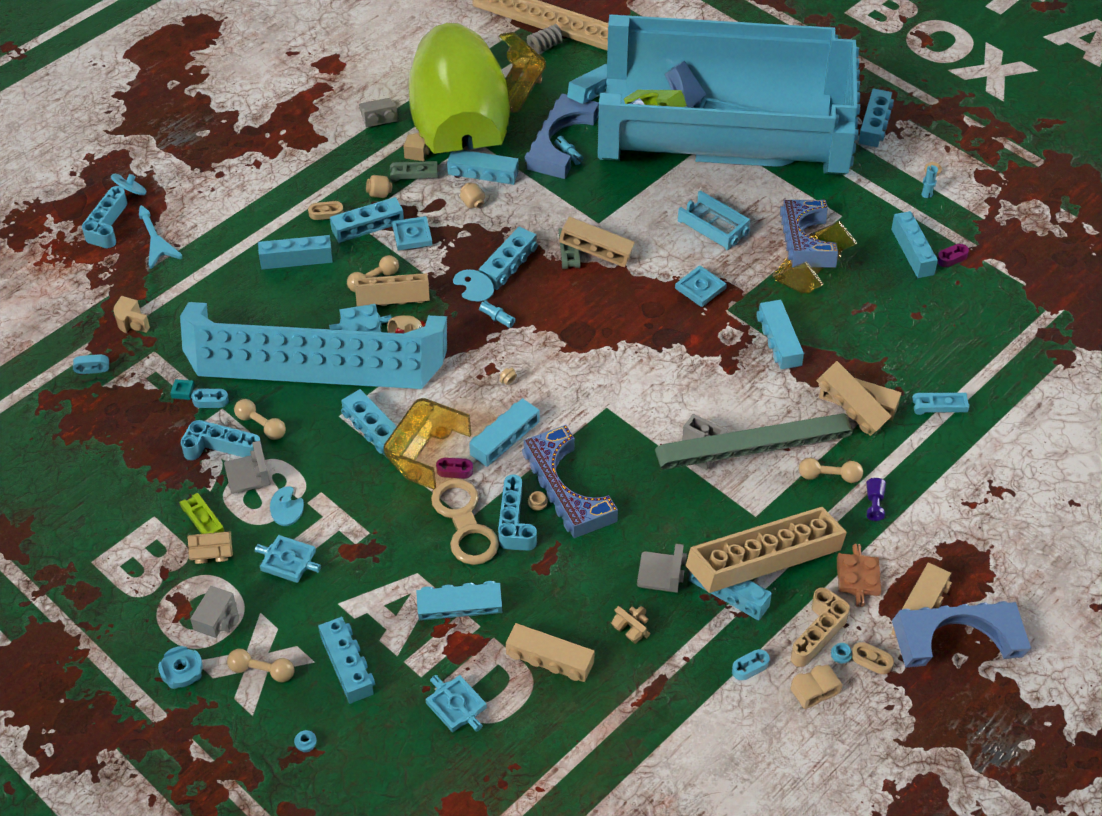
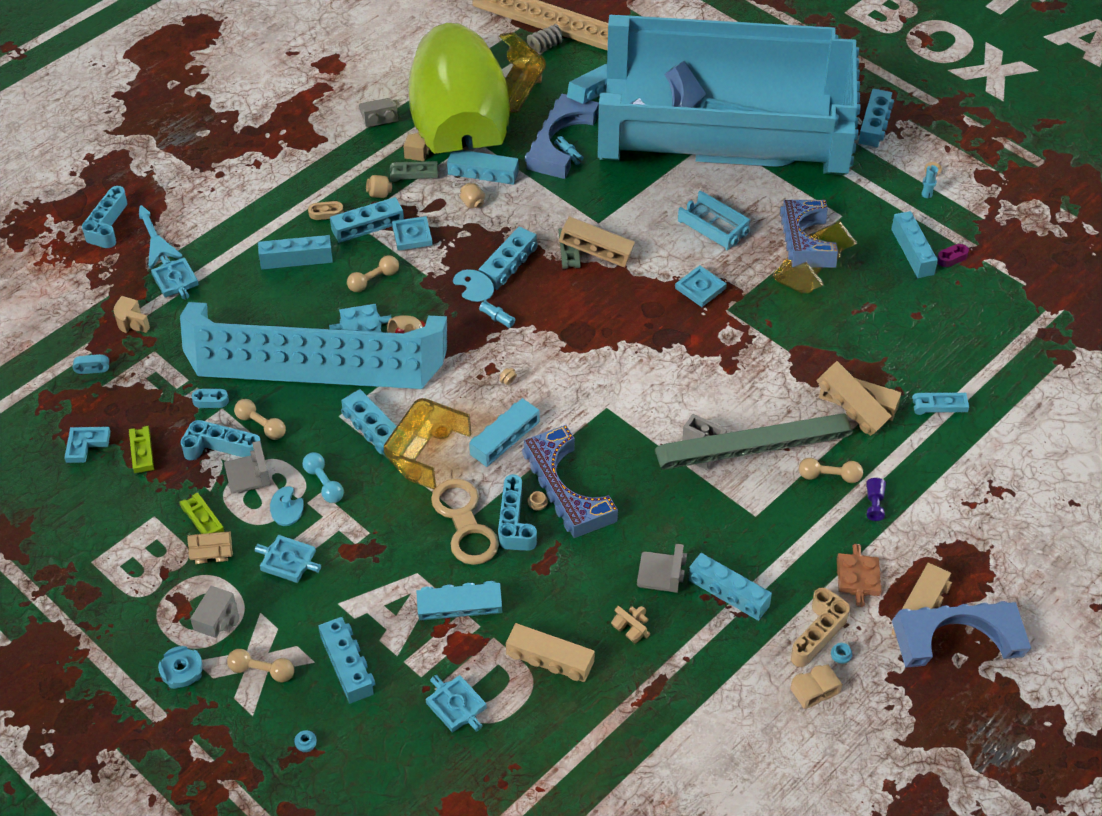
medium azure piece [111,174,147,195] -> none
teal plate [170,379,195,400] -> none
tan brick [354,273,430,306] -> none
magenta beam [436,458,473,479] -> none
lime arch [624,90,687,107] -> none
tan brick [686,507,847,593] -> none
medium azure beam [732,649,770,680] -> none
medium azure brick [757,300,804,370] -> none
tan plate [852,642,894,674] -> none
none -> medium azure plate [65,427,111,463]
none -> lime plate [129,426,154,473]
none -> medium azure plate [151,255,199,300]
none -> medium azure piece [303,452,344,503]

